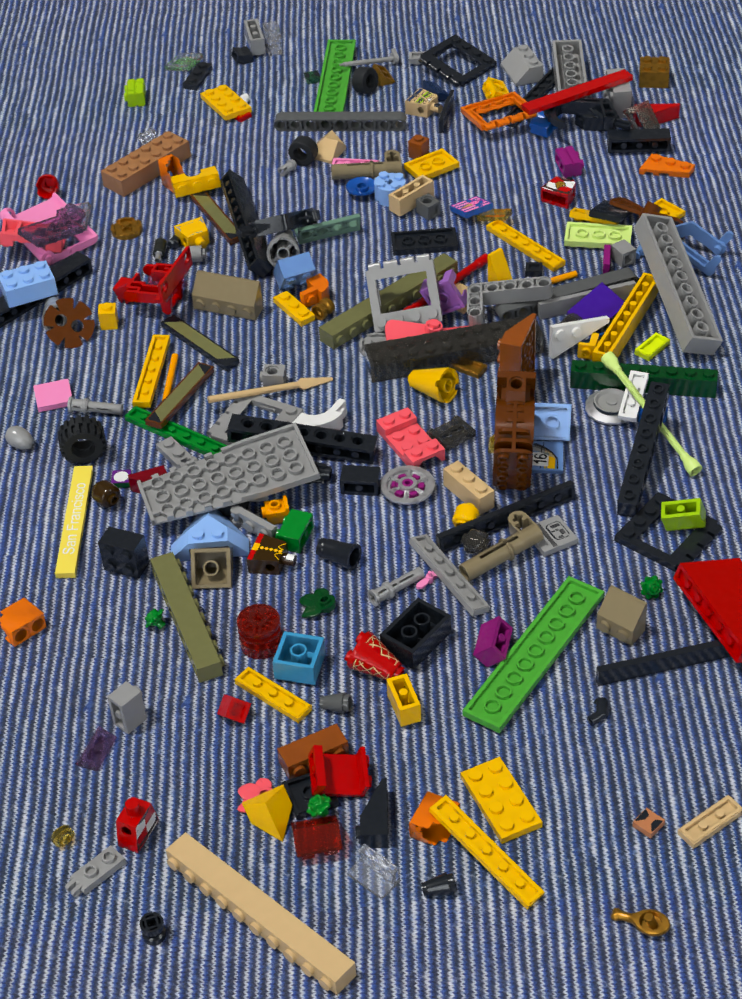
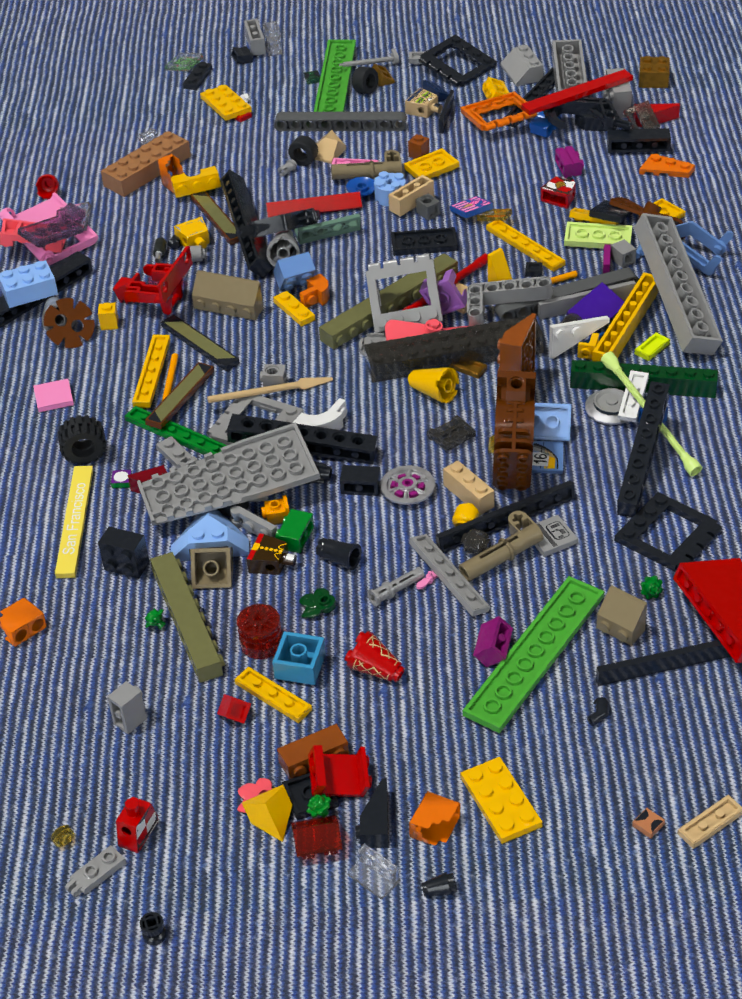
light grey animal [5,426,34,450] -> none
light grey pin [67,396,123,415] -> none
clear purple slope [75,726,117,771] -> none
dark brown head [92,480,120,508] -> none
pearl gold tile [111,217,143,240] -> none
lime brick [124,78,146,107] -> none
tan brick [166,832,356,995] -> none
pearl gold wheel [311,297,335,320] -> none
dark grey cone [320,692,353,714] -> none
coral piece [376,407,445,467] -> none
black brick [380,597,452,670] -> none
yellow brick [386,673,421,727] -> none
yellow tile [429,795,545,909] -> none
pearl gold piece [611,908,670,937] -> none
lime brick [661,498,706,531] -> none
none -> red tile [266,192,362,217]

